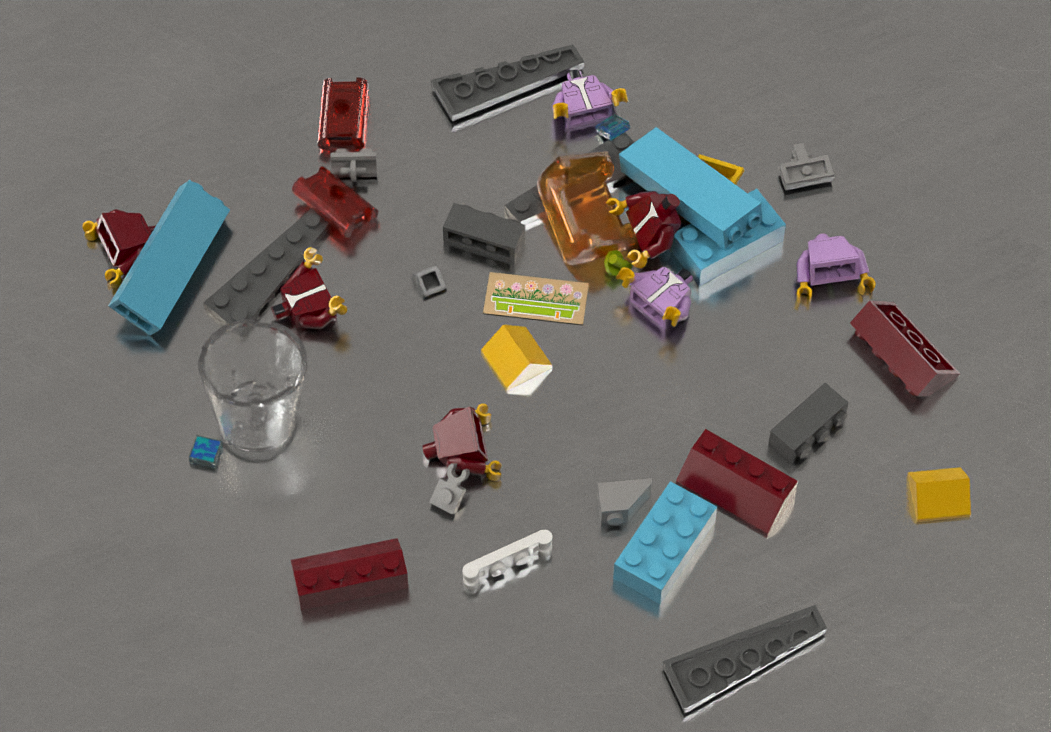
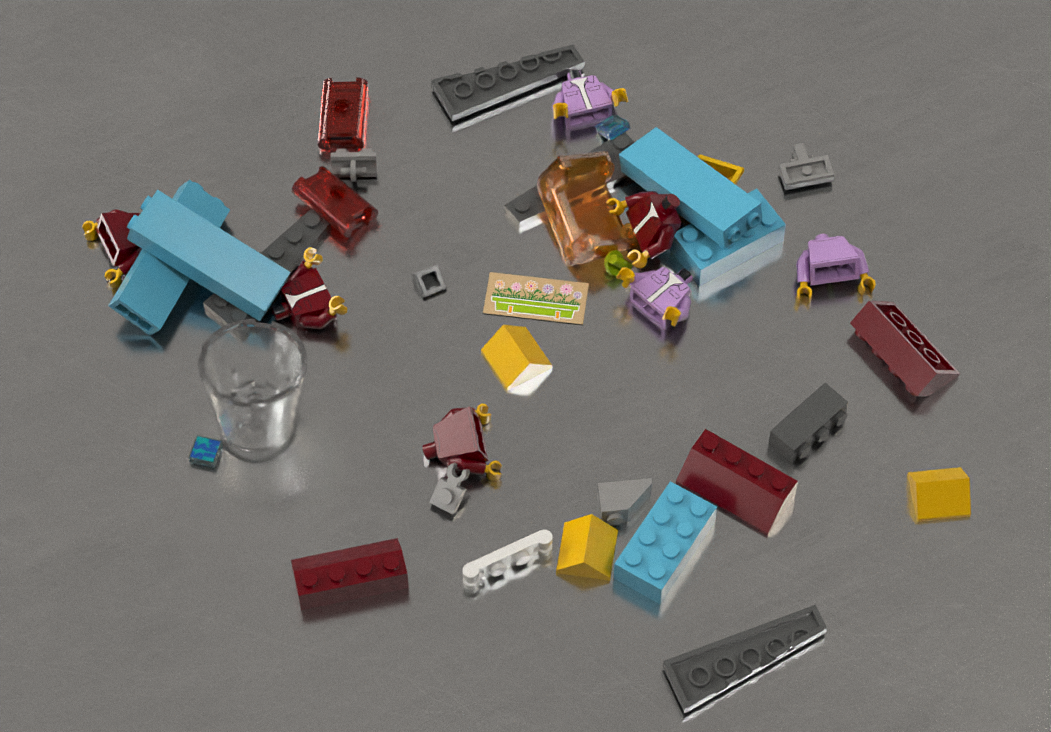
dark grey brick [443,203,525,263] -> none
none -> medium azure brick [127,190,291,321]
none -> yellow slope [556,514,618,581]

